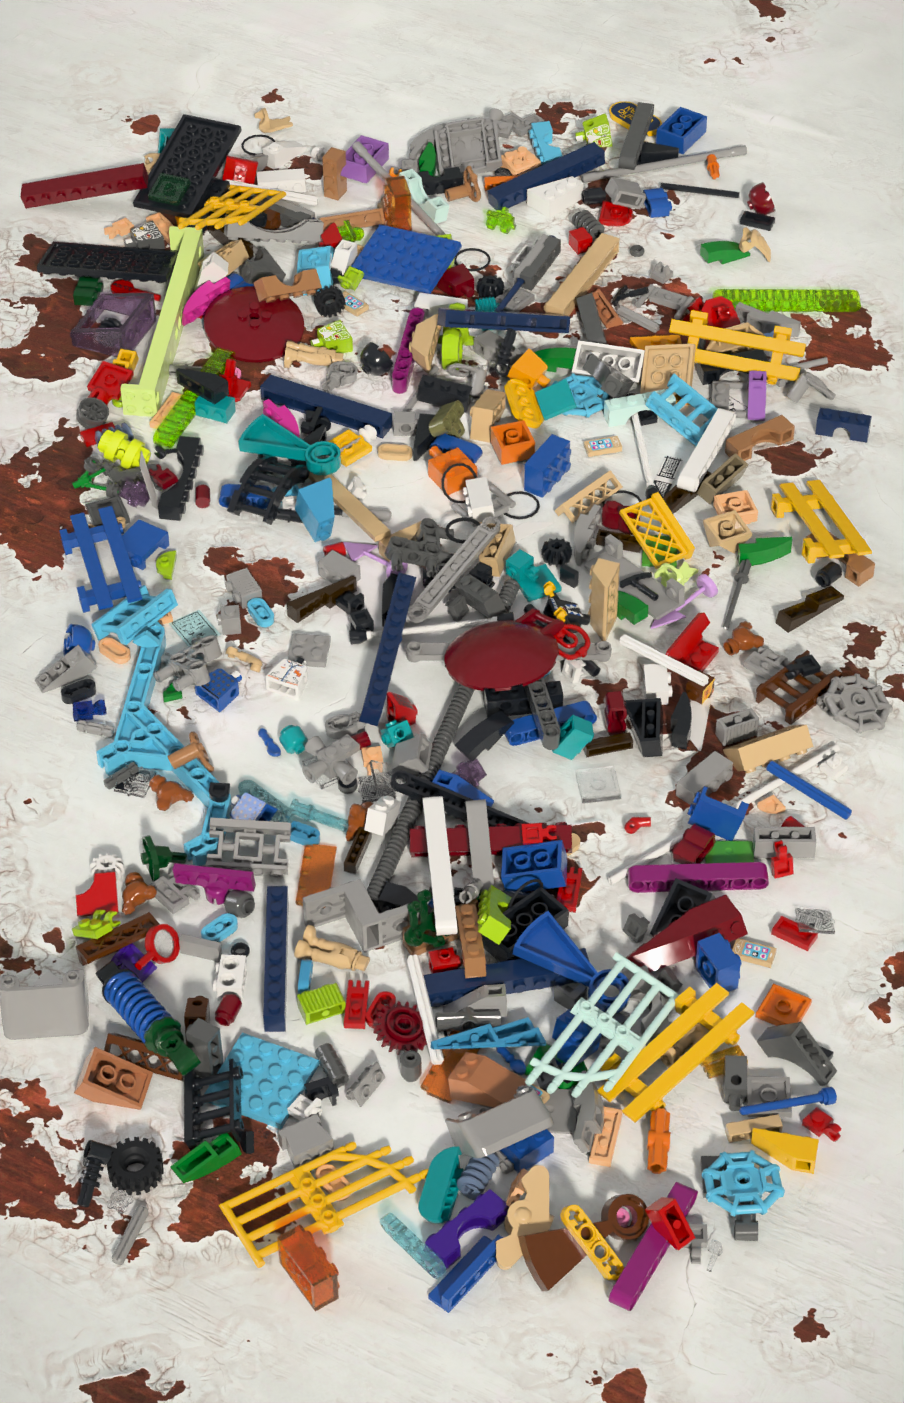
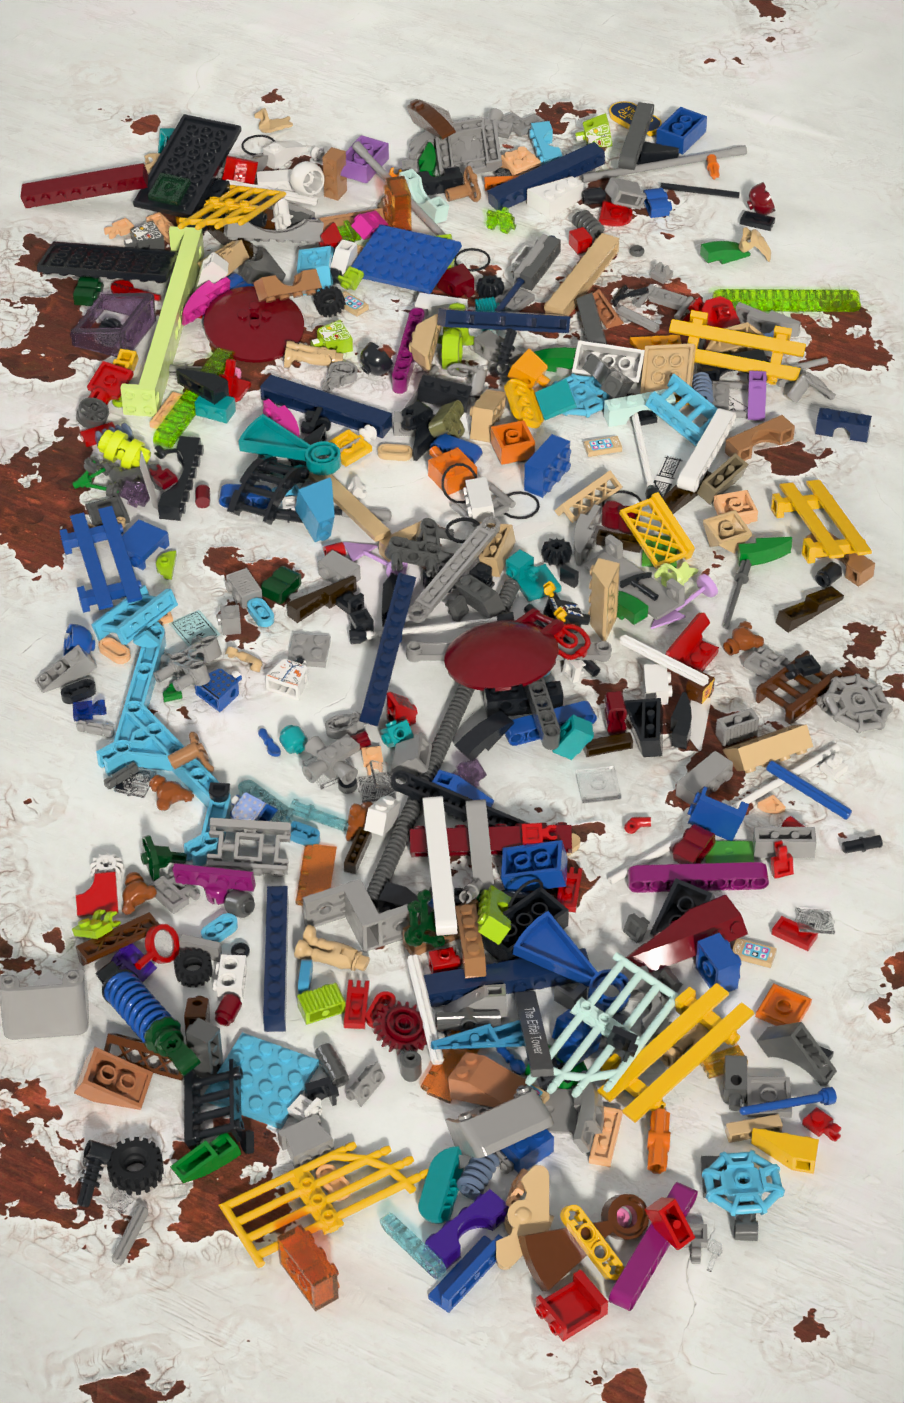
none -> black tyre [174,948,212,988]
none -> dark green brick [261,566,302,604]
none -> white arm [271,199,293,230]
none -> white wheel [290,161,325,197]
none -> dark pink brick [351,211,388,240]
none -> black piece [401,401,433,431]
none -> reddish brown wedge [406,99,456,140]
none -> dark grey tile [514,991,554,1077]
none -> red panel [535,1269,608,1342]
none -> black bracket [606,1025,638,1062]
none -> sand blue piece [692,372,714,403]
none -> black axle [842,835,883,853]

